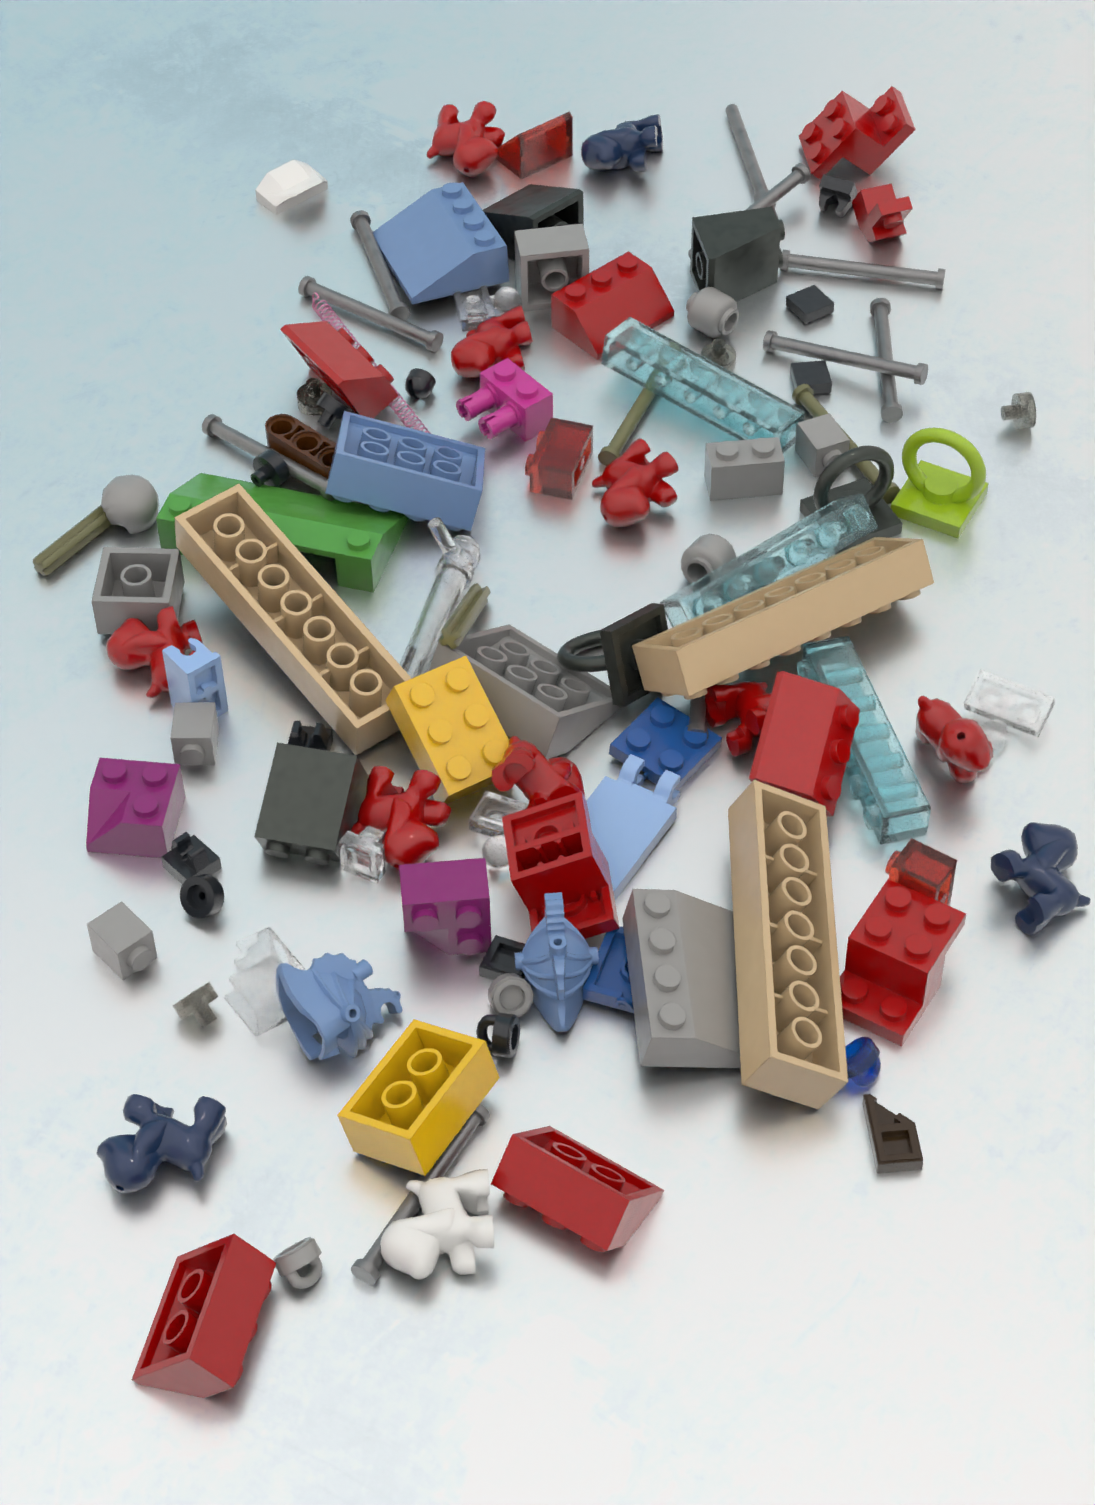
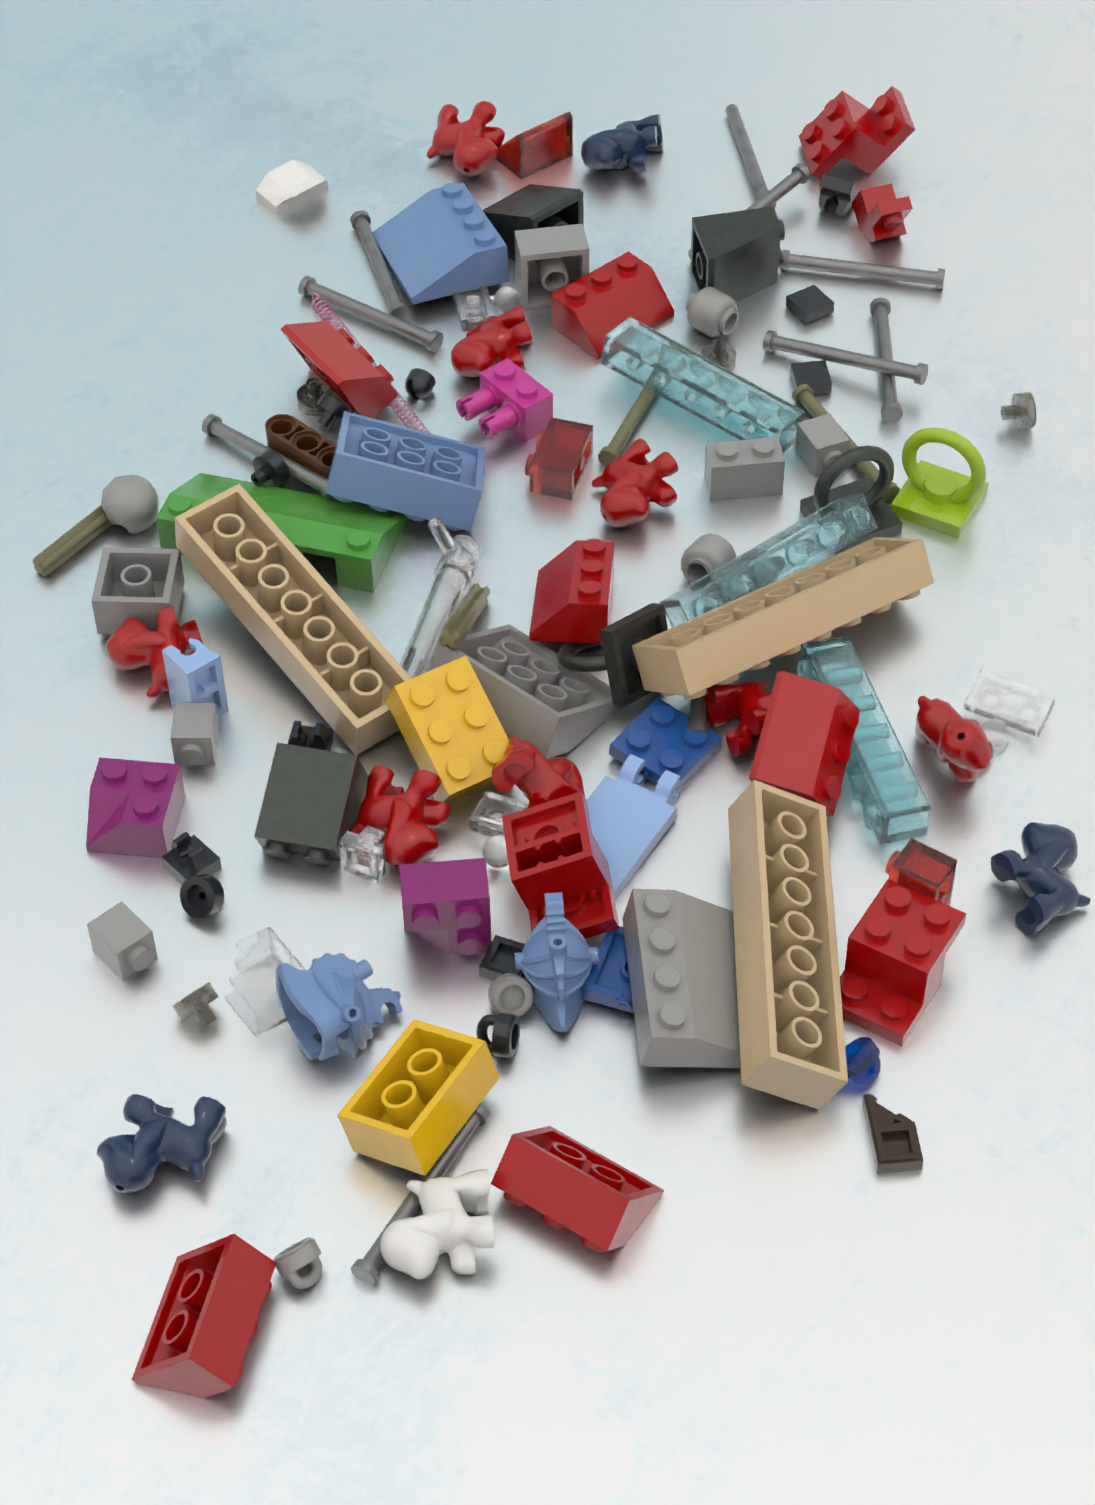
none -> red slope [529,539,614,644]

